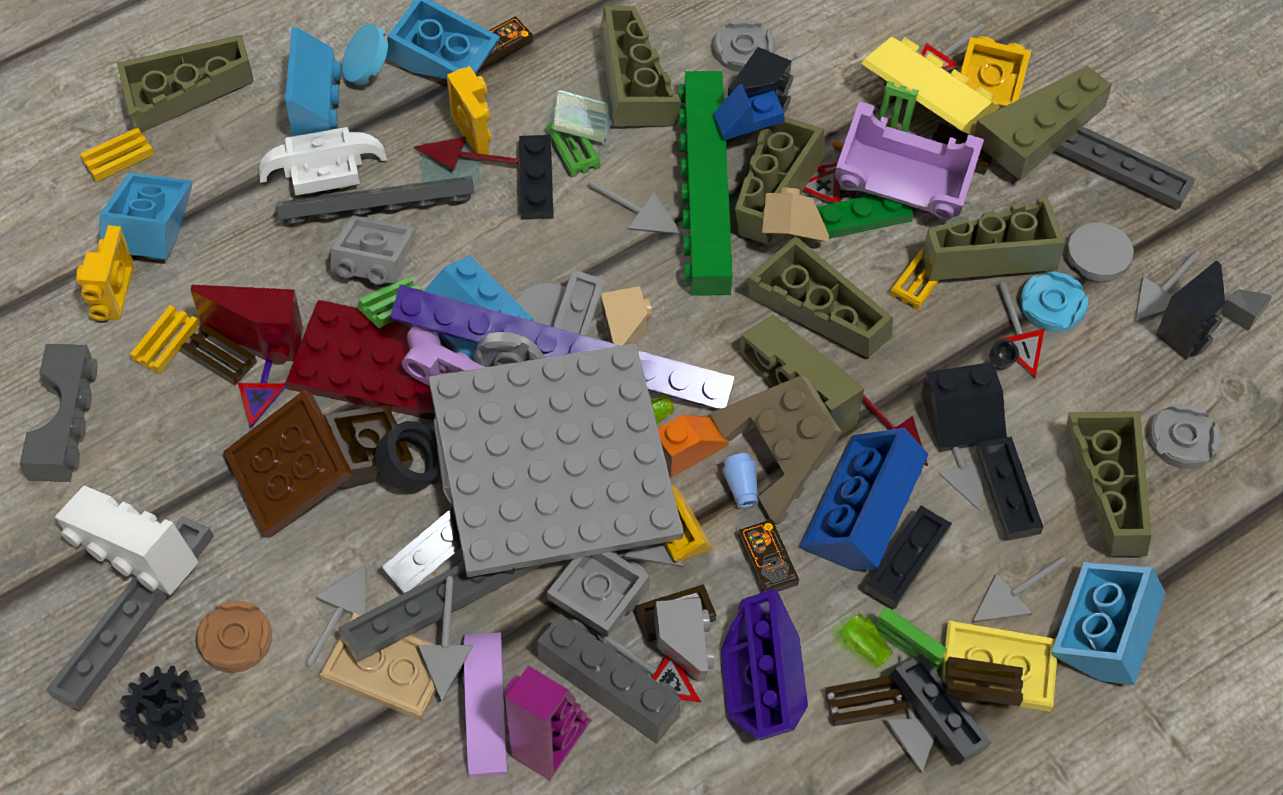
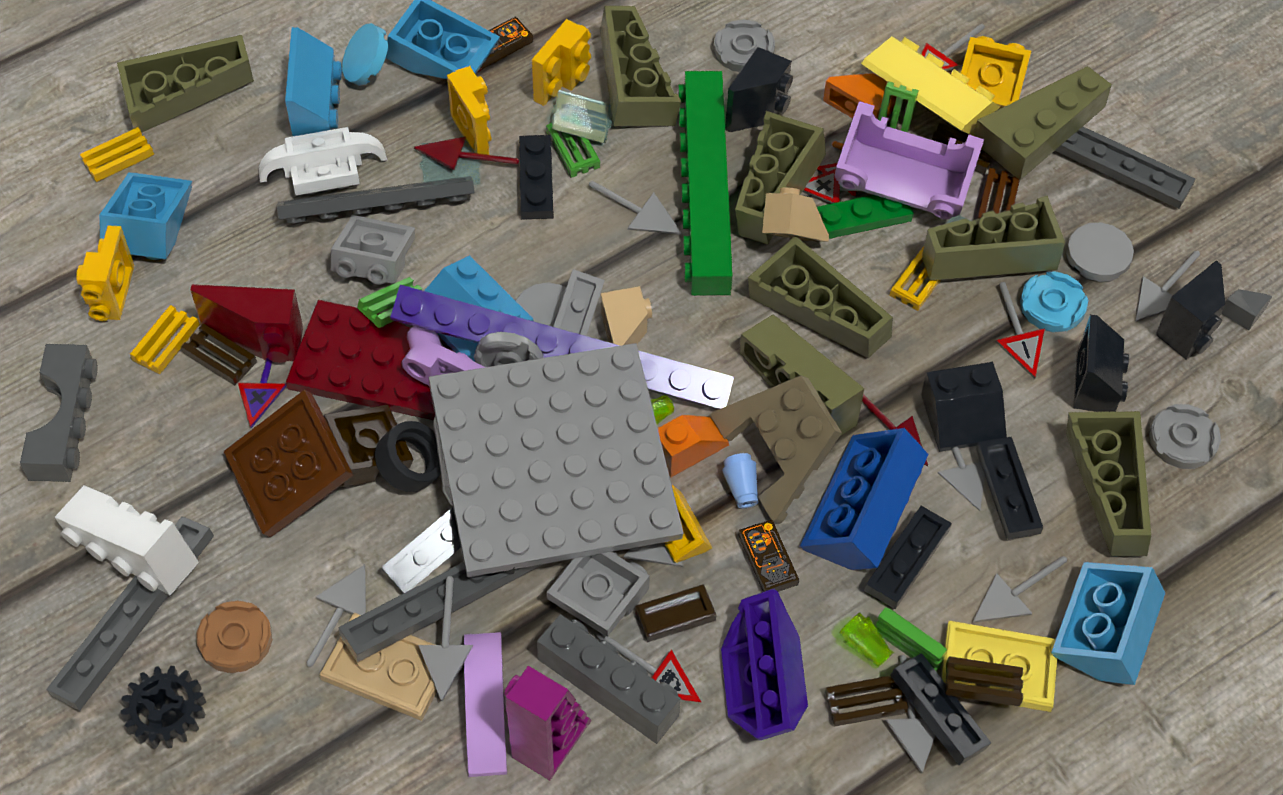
light grey slope [653,598,714,681] -> none
blue slope [714,84,785,140] -> none
black hinge [989,339,1019,369] -> none
none -> yellow plate [532,19,591,106]
none -> orange slope [823,73,897,119]
none -> reddish brown tile [977,168,1020,219]
none -> black slope [1073,314,1129,412]

